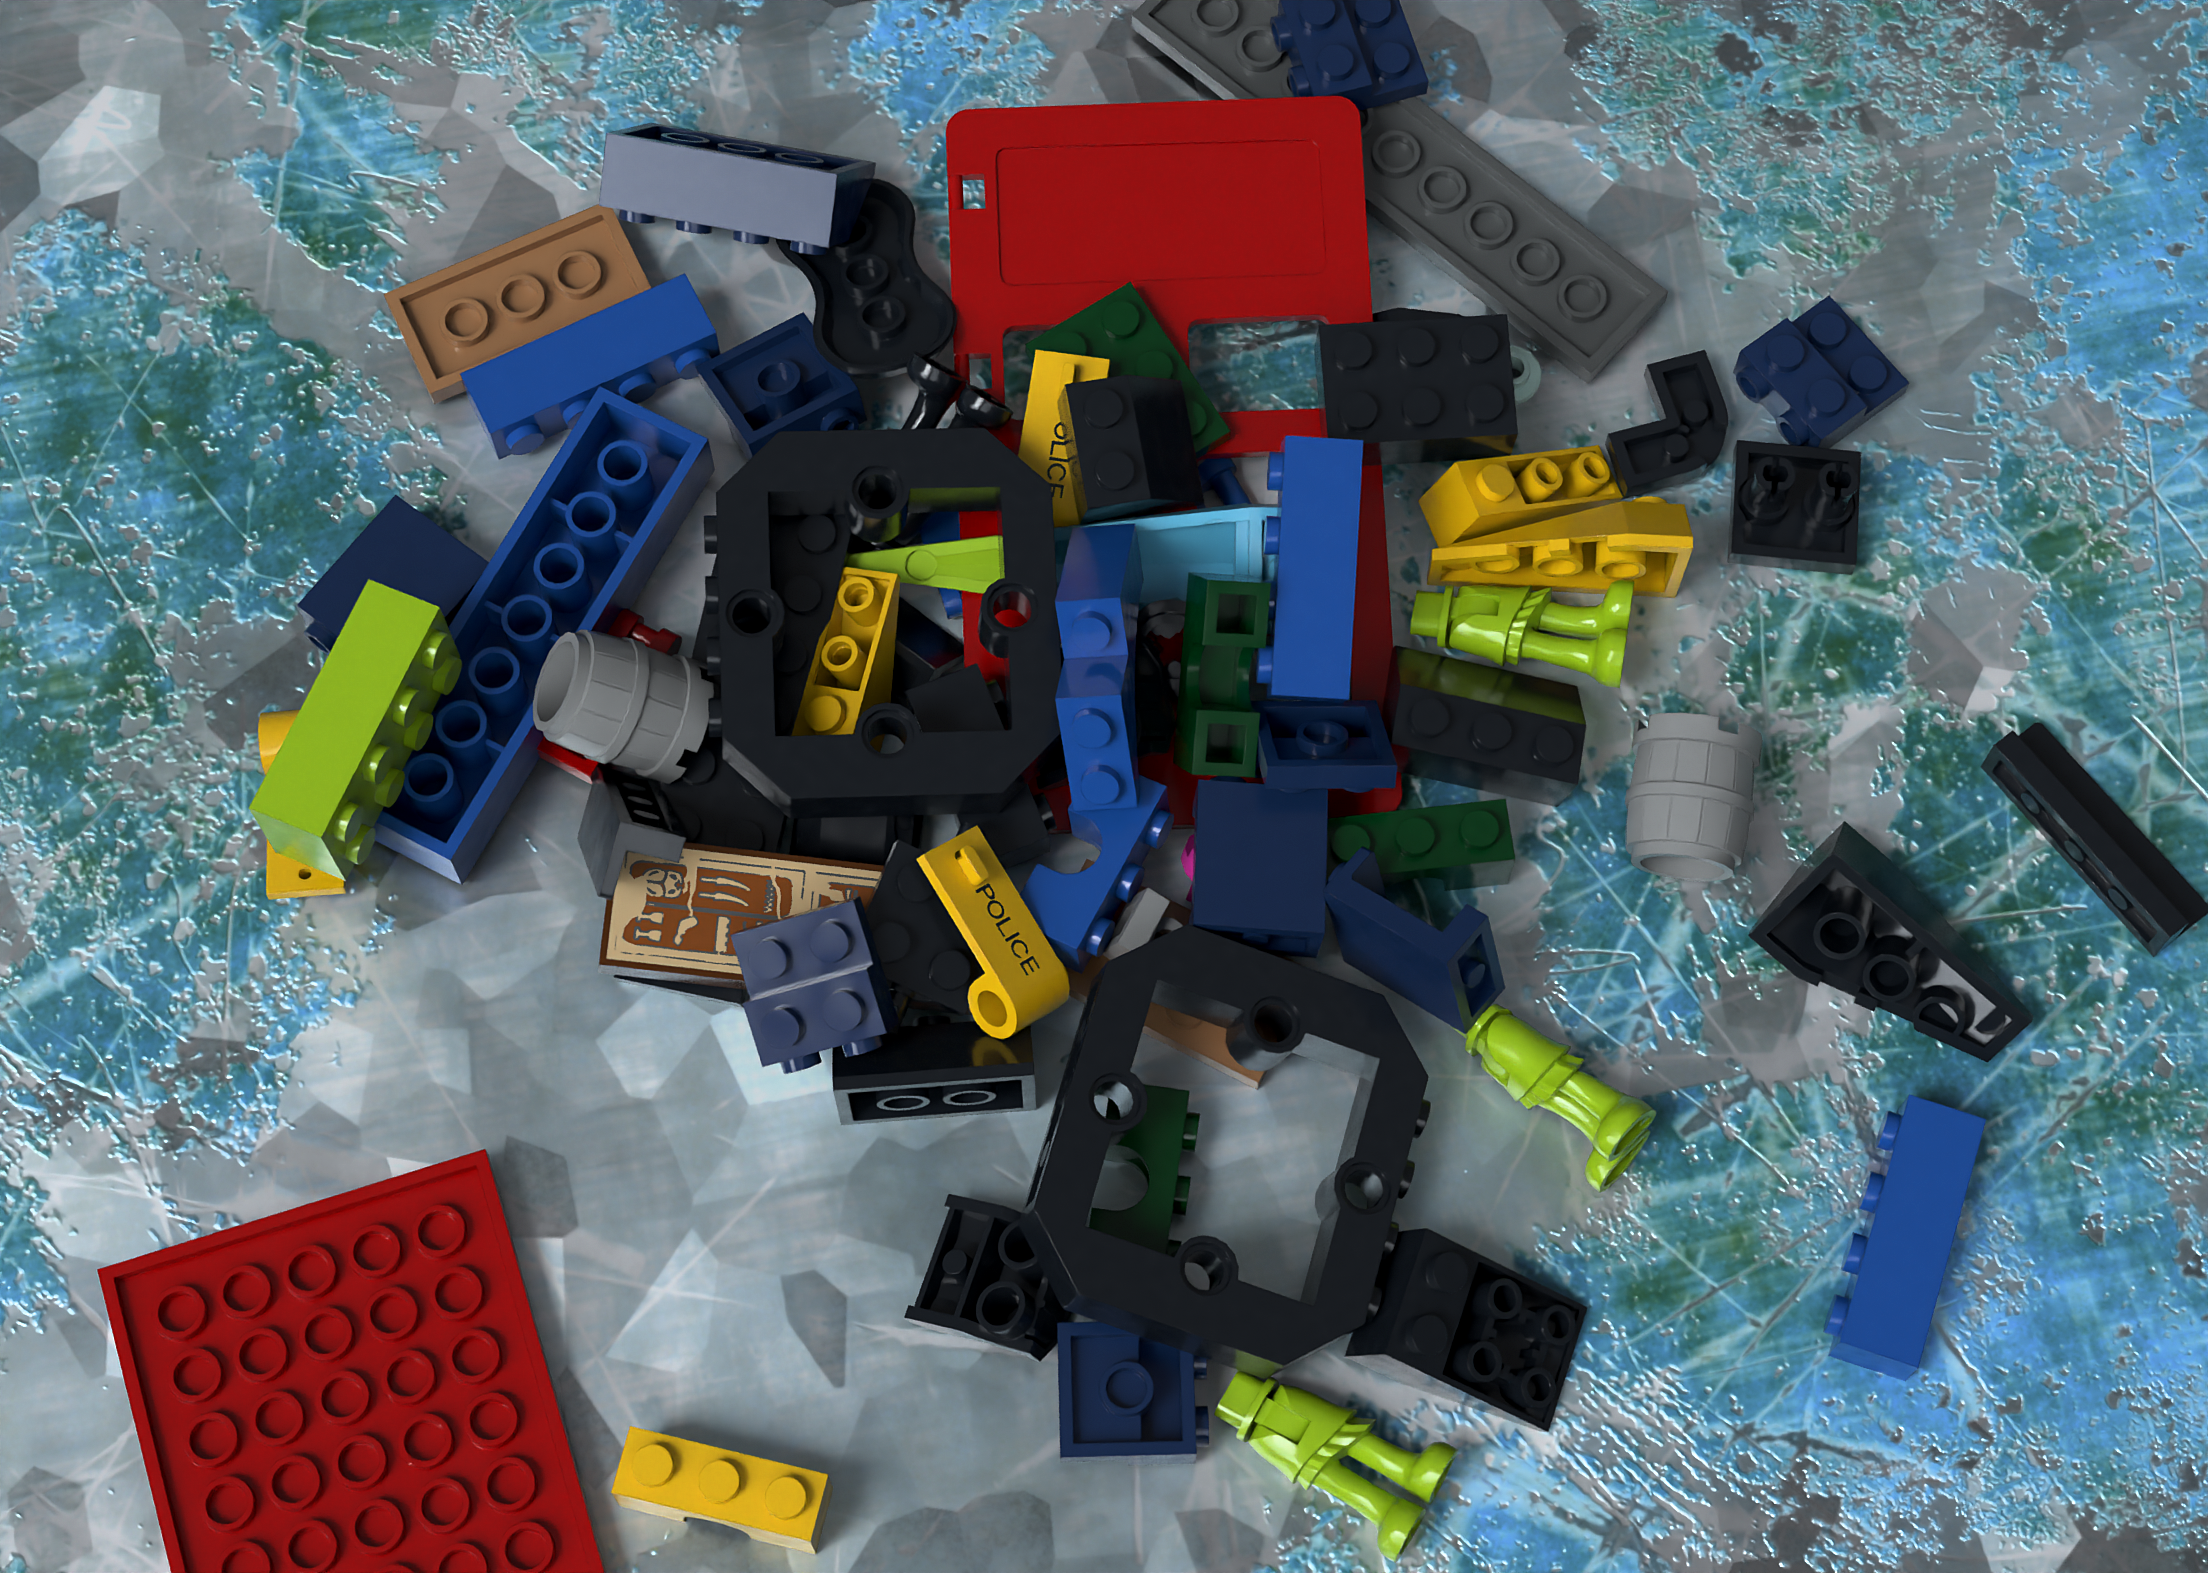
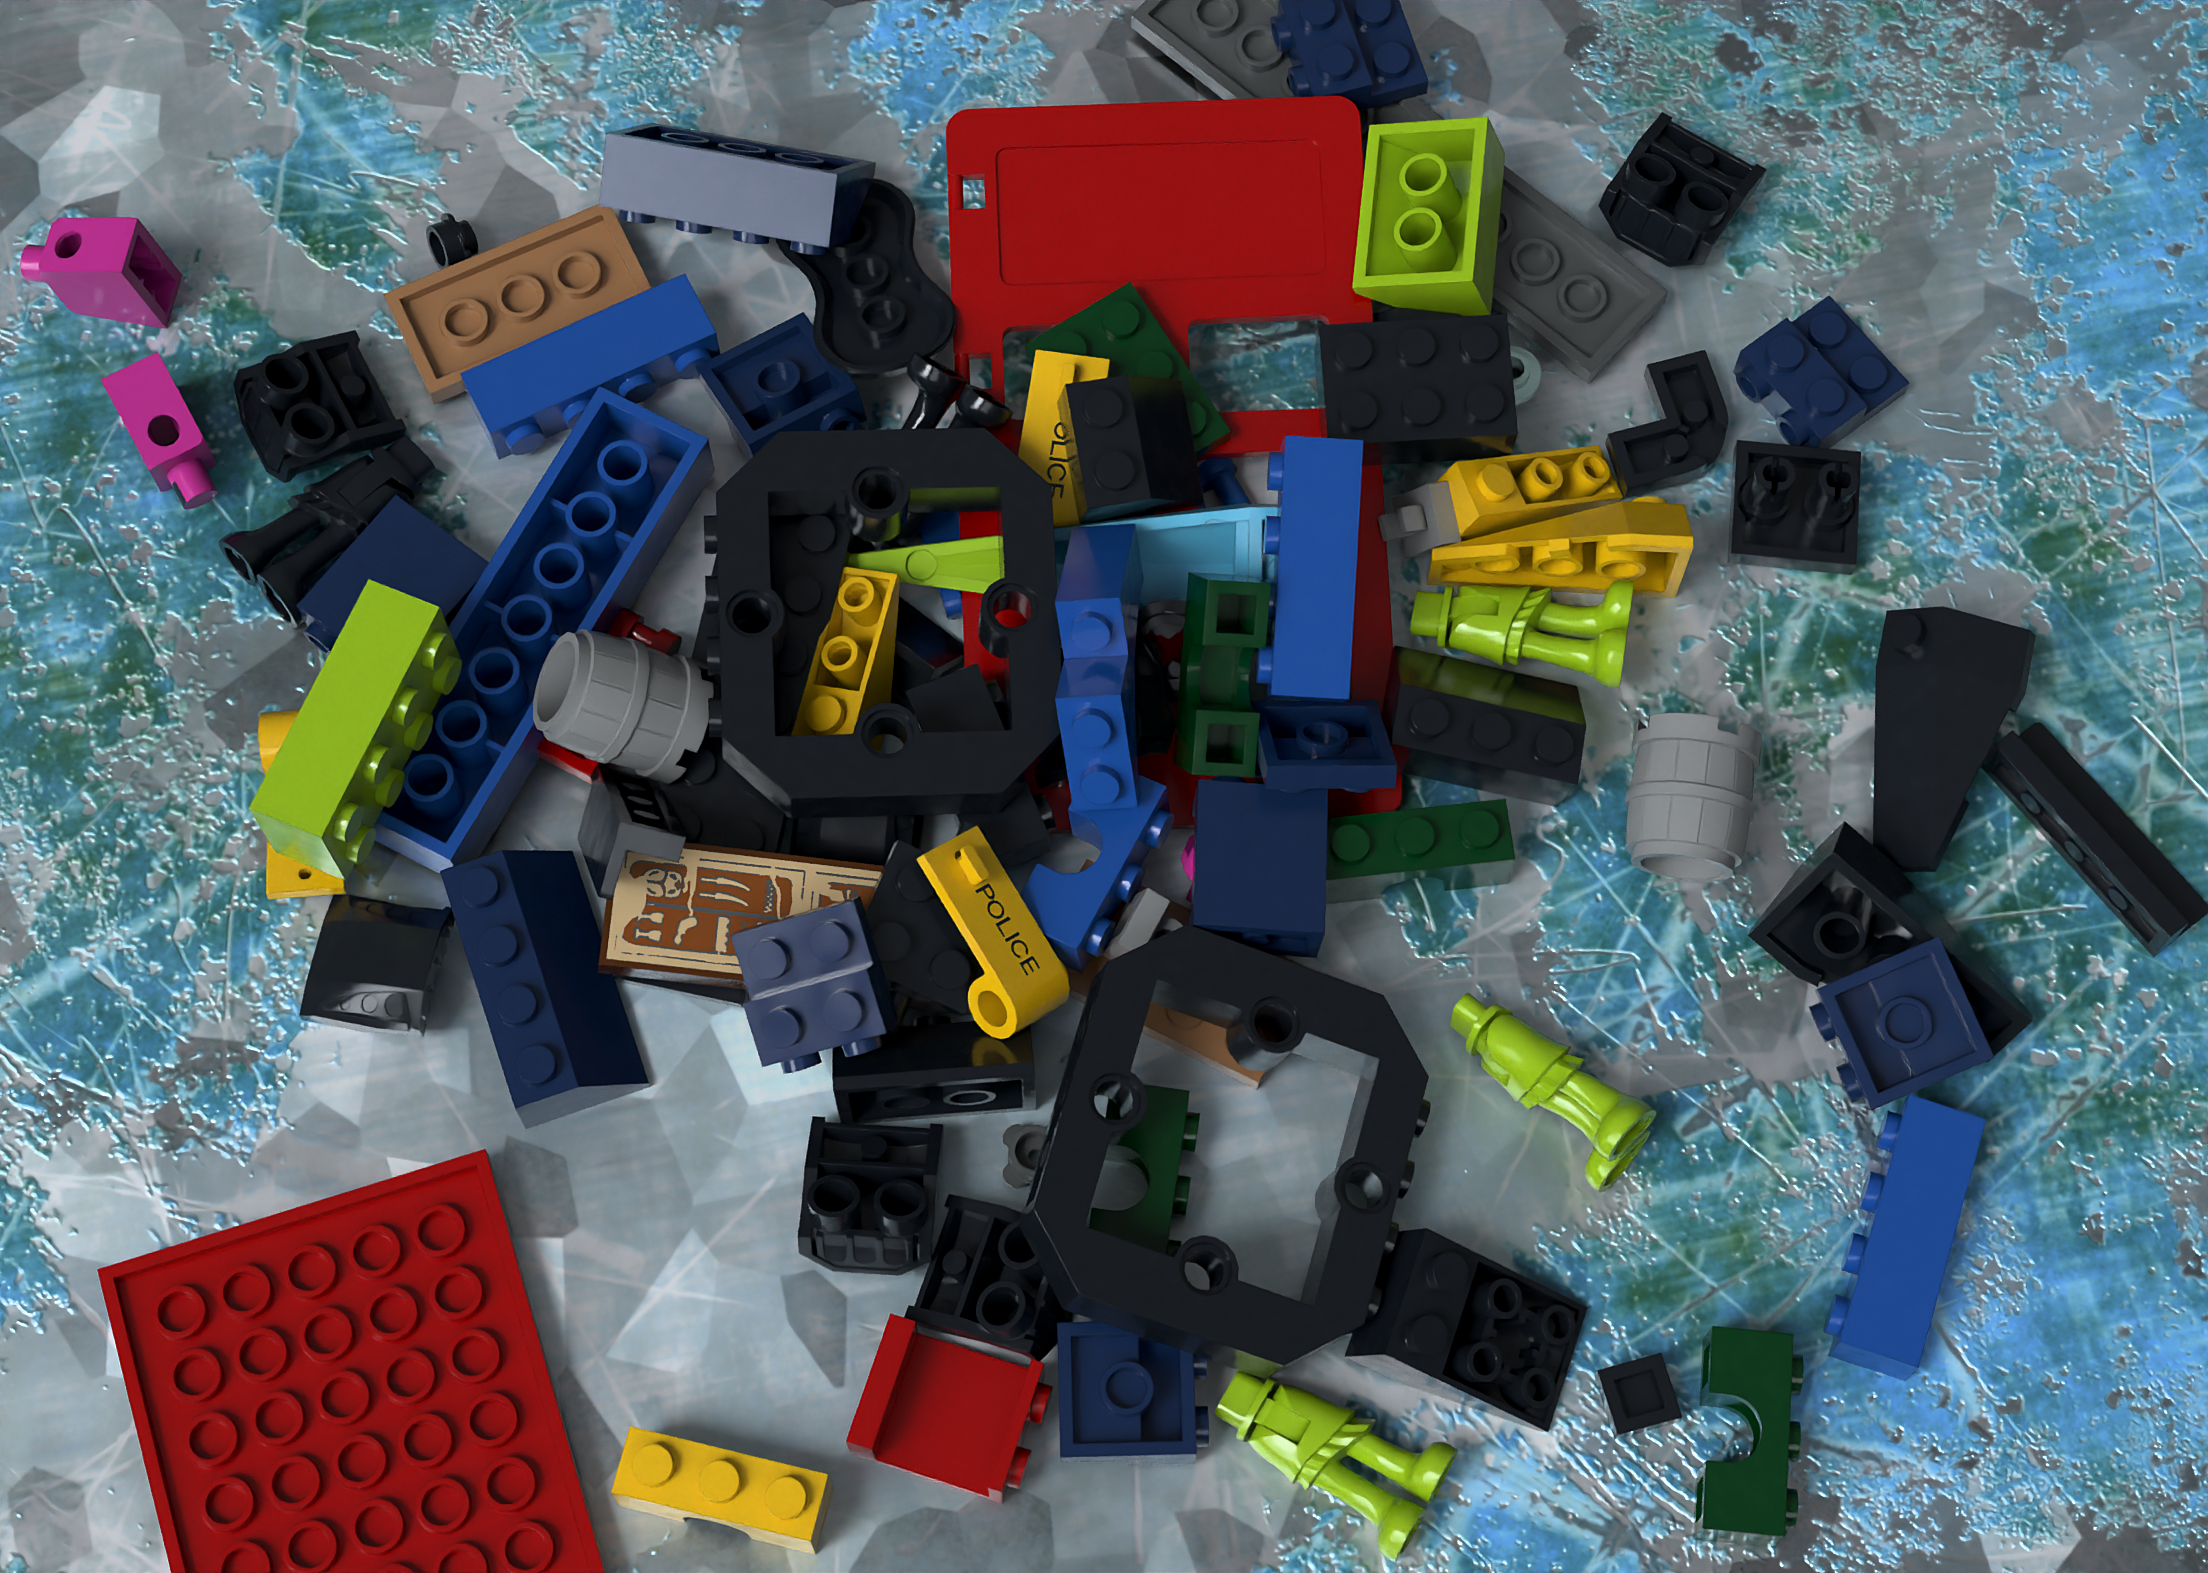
dark blue panel [1323,846,1506,1035] -> none
none -> dark pink torso [20,217,182,329]
none -> dark pink torso [100,352,218,510]
none -> black piece [219,435,436,628]
none -> black slope [234,330,407,483]
none -> black slope [299,894,455,1037]
none -> black plate [426,213,478,270]
none -> dark blue slope [440,850,650,1129]
none -> black slope [798,1116,944,1276]
none -> red panel [846,1313,1053,1504]
none -> dark grey plate [1003,1124,1048,1189]
none -> lime slope [1352,117,1505,316]
none -> light grey tile [1378,481,1462,559]
none -> black plate [1594,1353,1682,1440]
none -> black slope [1598,112,1767,267]
none -> dark green arch [1693,1326,1804,1548]
none -> dark blue plate [1809,936,1995,1110]
none -> black wedge [1873,606,2036,872]

